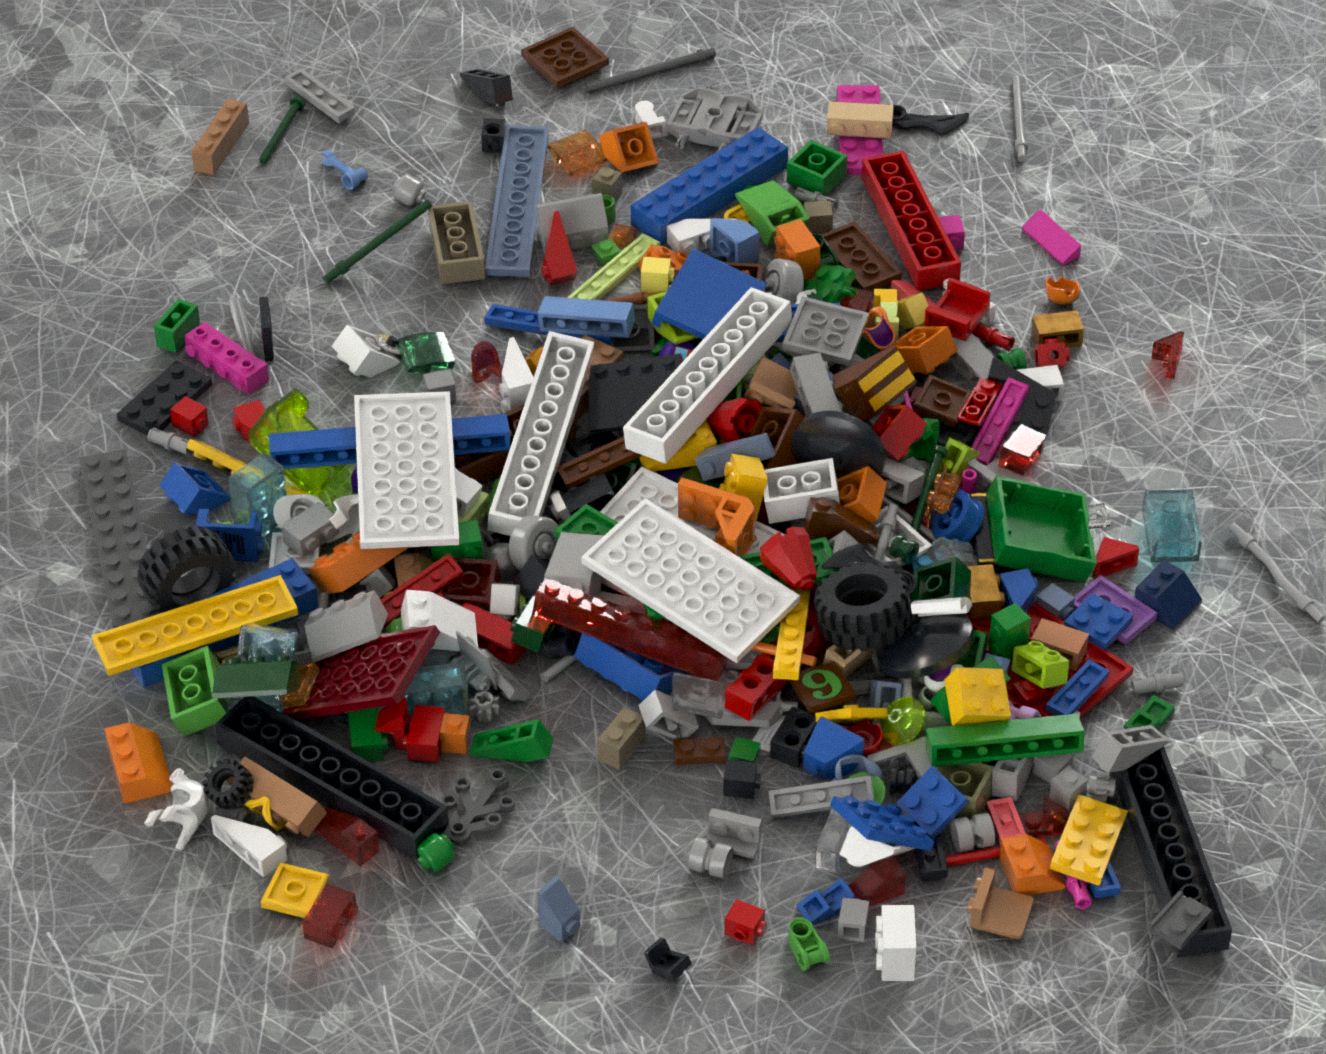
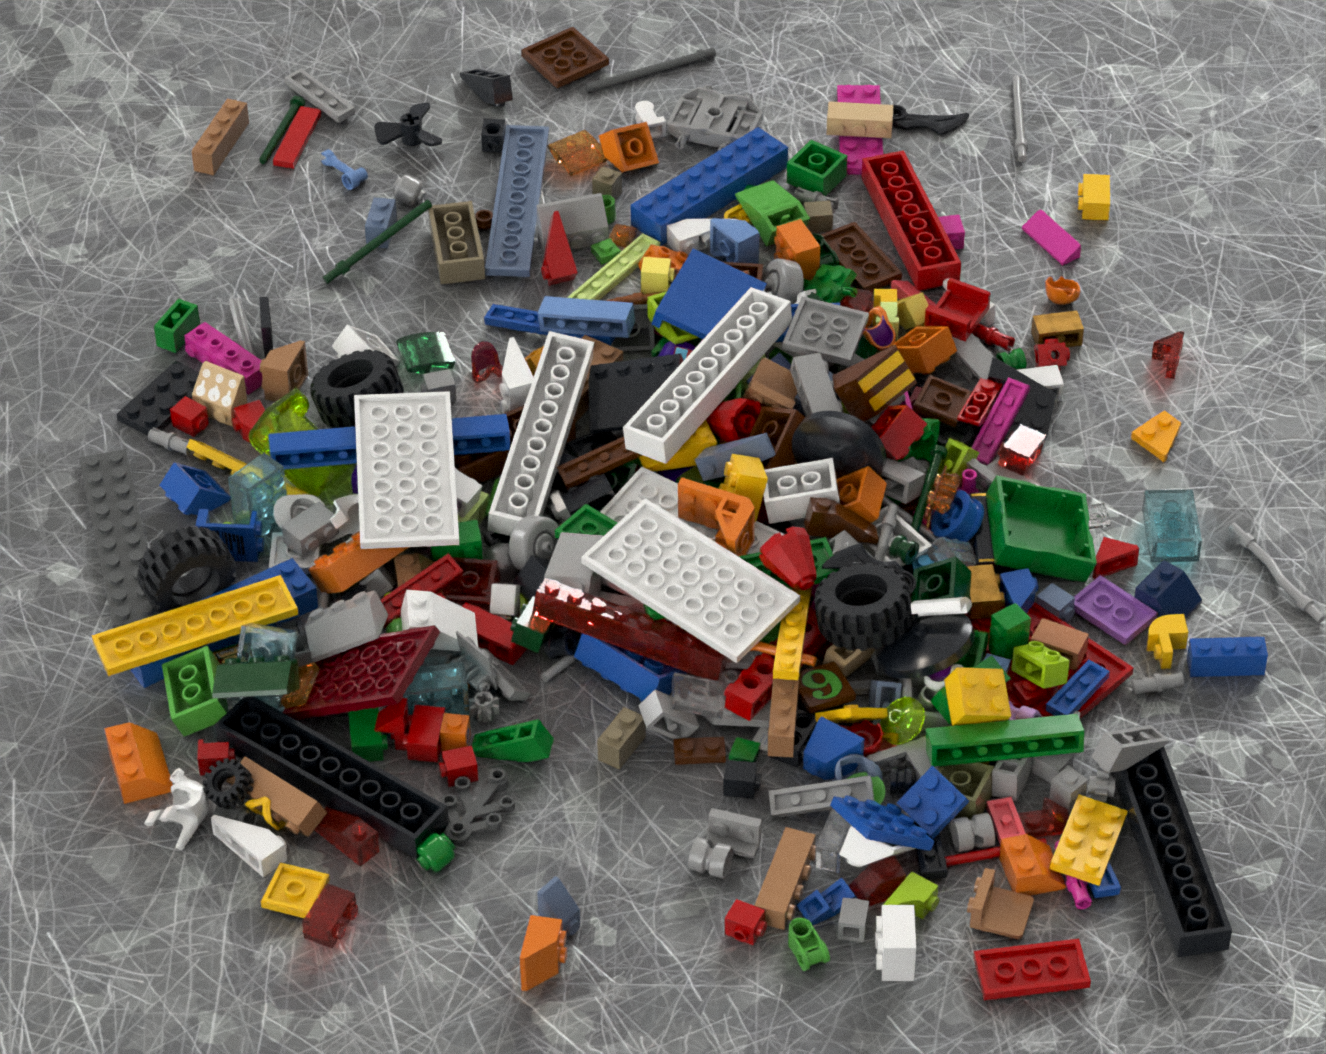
piece [375,334,407,355] -> none
black bracket [644,937,692,980] -> none
blue plate [1064,593,1133,650] -> none
green slope [1124,695,1175,730] -> none
dark grey plate [1148,891,1212,950] -> none
none -> tan slope [192,361,247,427]
none -> red brick [197,739,236,776]
none -> medium nougat slope [260,340,308,405]
none -> red tile [273,106,321,169]
none -> black tyre [310,349,404,428]
none -> sand blue brick [365,197,397,248]
none -> black piece [374,102,442,146]
none -> red brick [438,745,478,787]
none -> reddish brown plate [475,210,493,230]
none -> orange slope [520,915,568,991]
none -> medium nougat brick [754,827,819,930]
none -> medium nougat brick [768,679,799,757]
none -> lime arch [883,871,939,919]
none -> red plate [973,939,1091,1000]
none -> yellow brick [1078,174,1110,220]
none -> light orange wing [1131,410,1181,462]
none -> yellow brick [1146,614,1188,669]
none -> blue brick [1187,637,1268,677]

